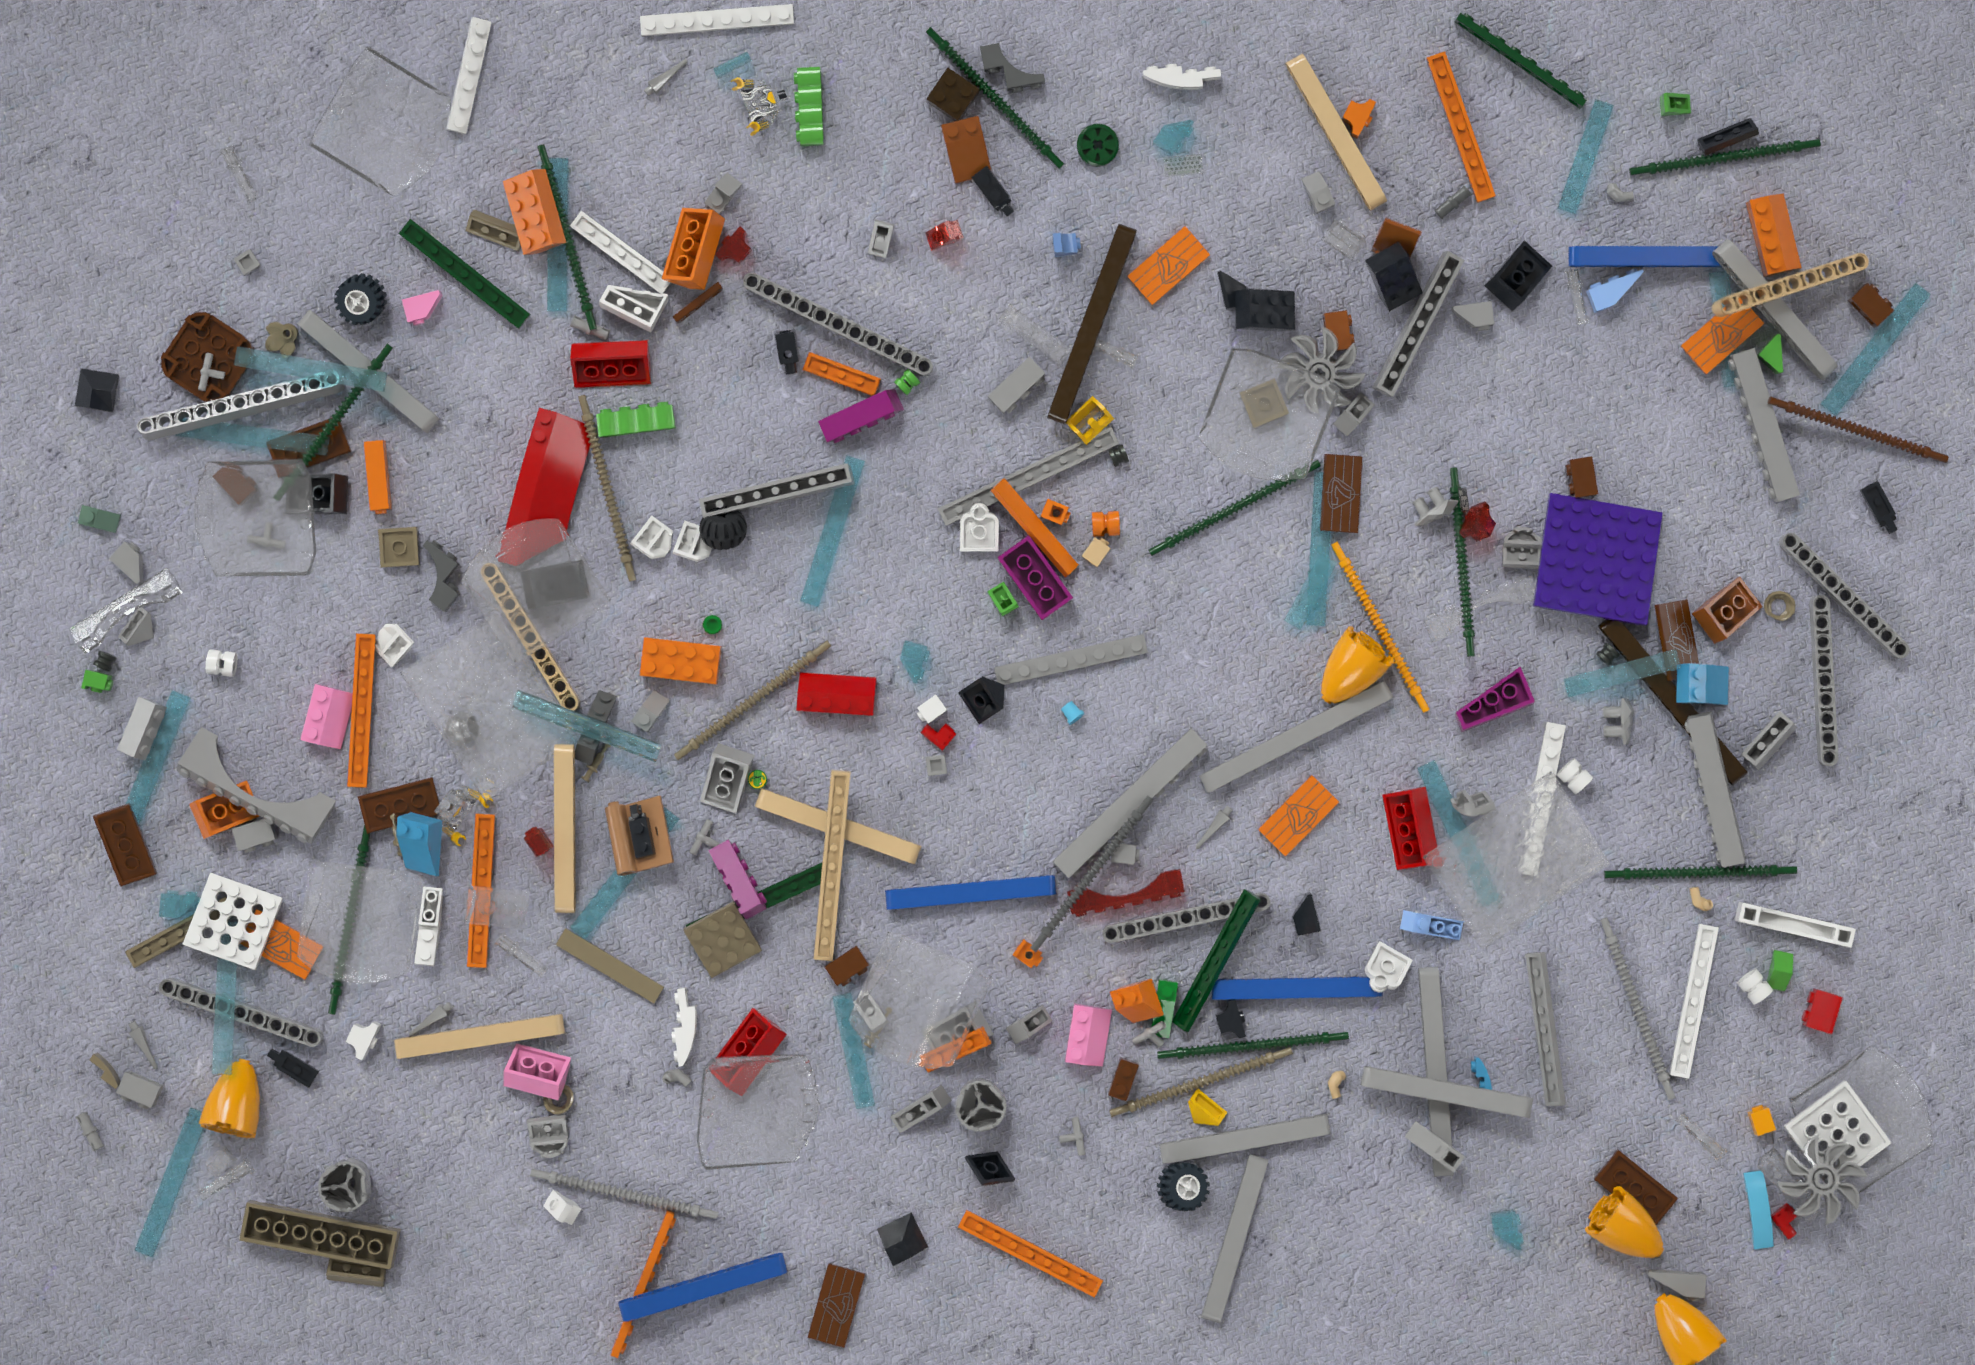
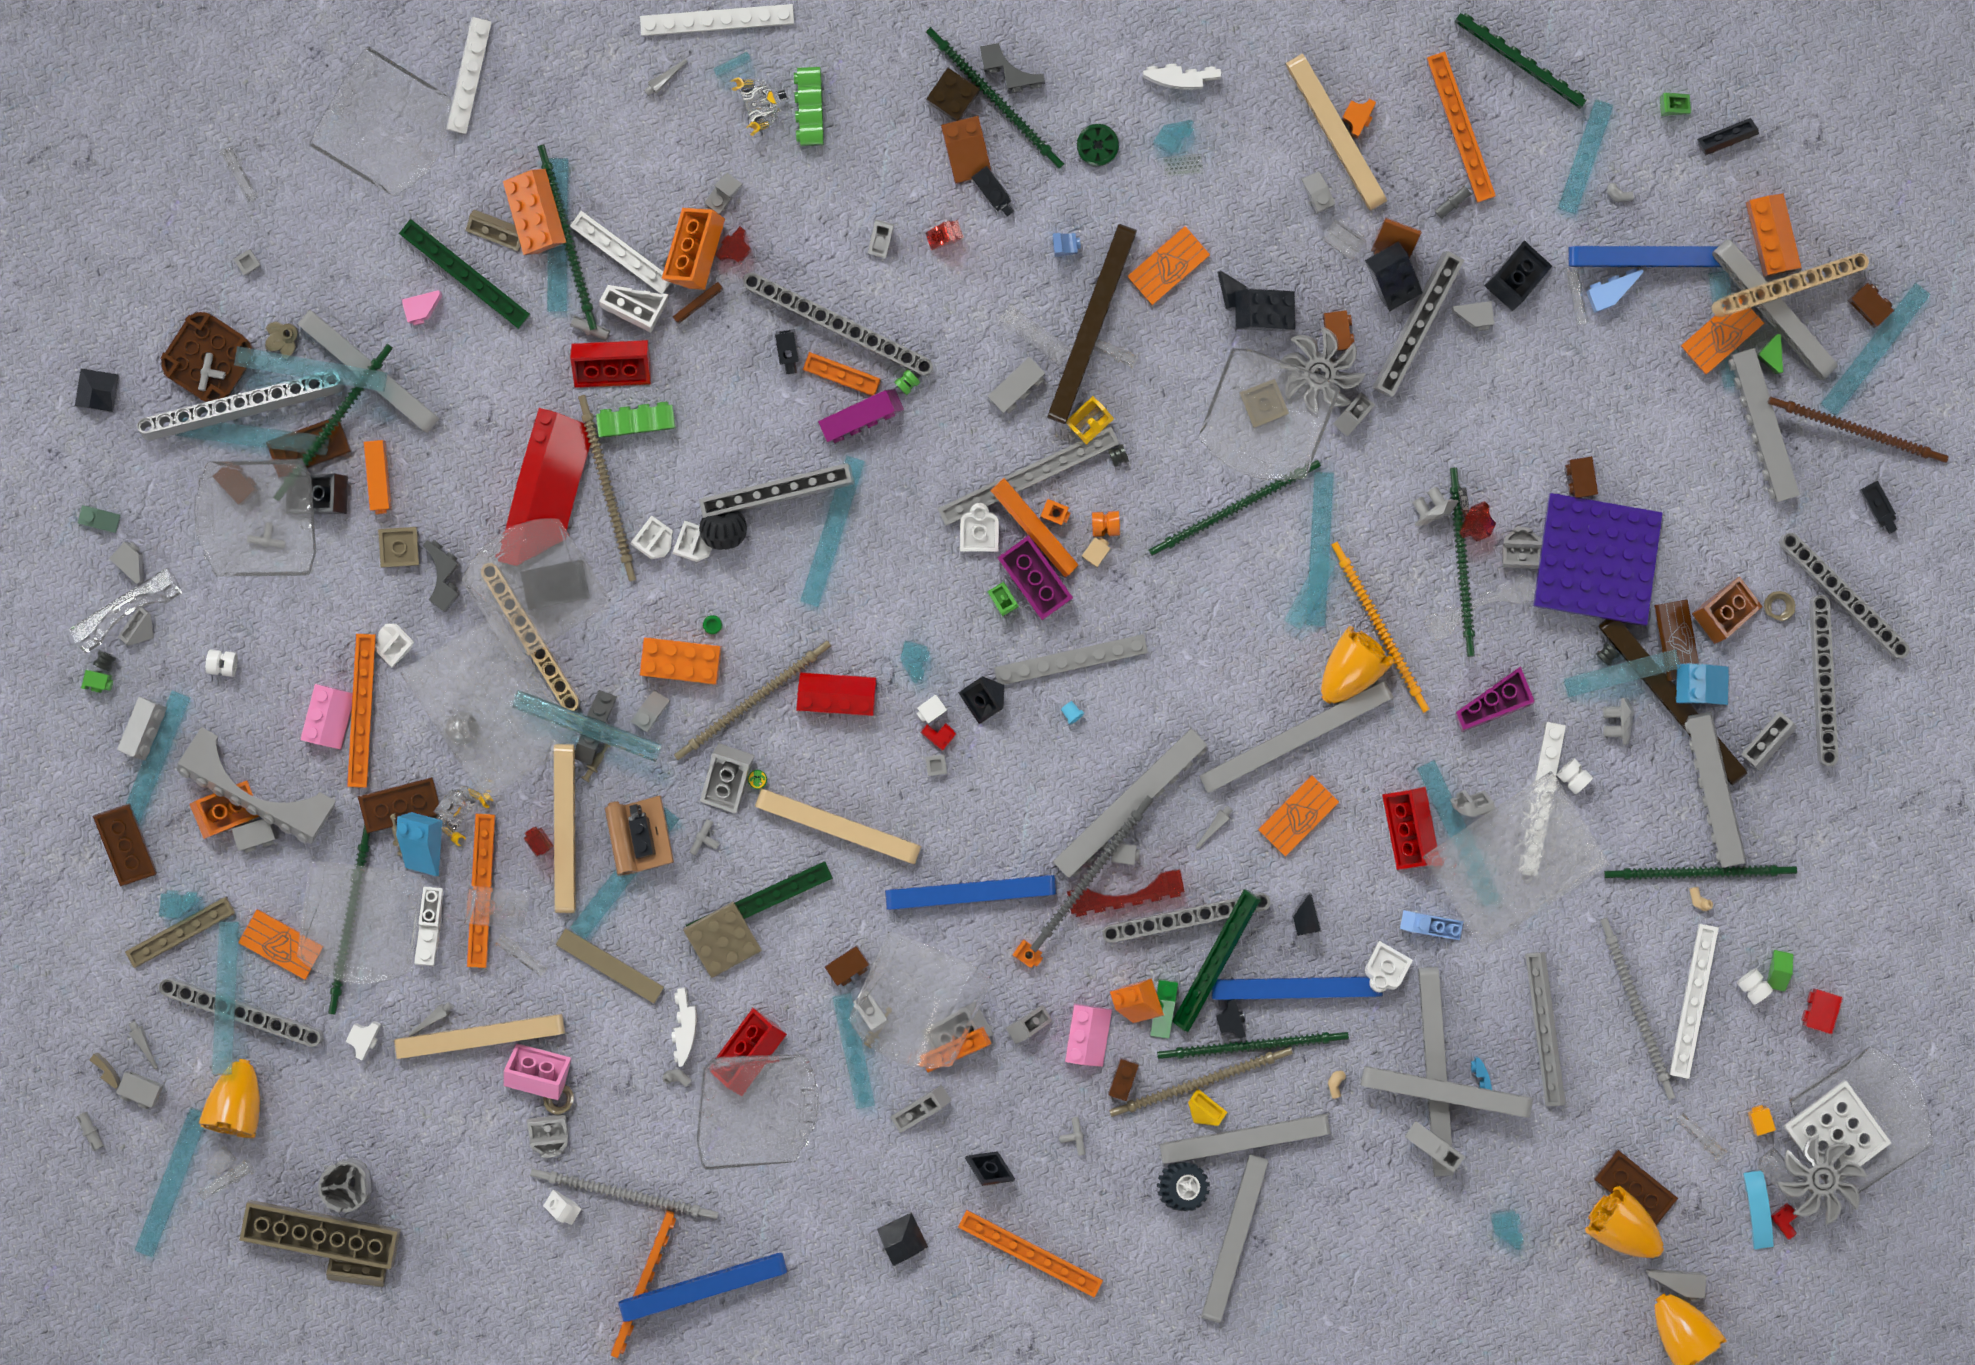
white piece [183,873,283,971] -> none
black hinge [267,1048,320,1088] -> none
black wheel [334,273,387,325] -> none
wedge [708,839,767,919] -> none
reddish brown tile [807,1263,865,1348] -> none
tan plate [813,770,851,961] -> none
light grey piece [956,1078,1006,1132] -> none
light grey piece [1133,1021,1166,1047] -> none
reddish brown tile [1320,454,1362,533] -> none
dark green hose [1629,139,1821,176] -> none
white arch [1735,902,1856,948] -> none

